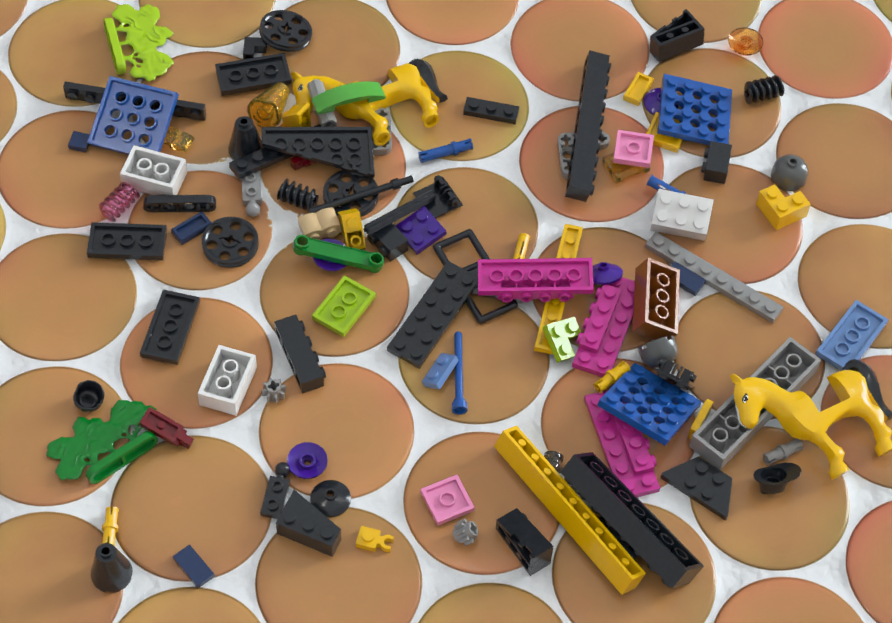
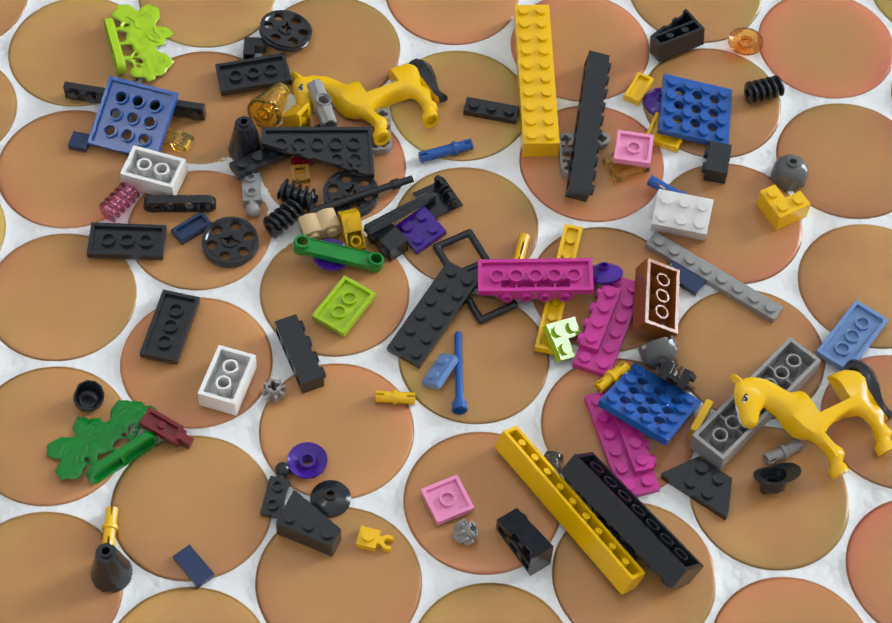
bright green slope [312,82,386,115] -> none
none -> black piece [263,199,304,239]
none -> clear yellow plate [290,164,310,184]
none -> yellow pin [375,390,415,405]
none -> yellow brick [513,5,560,157]

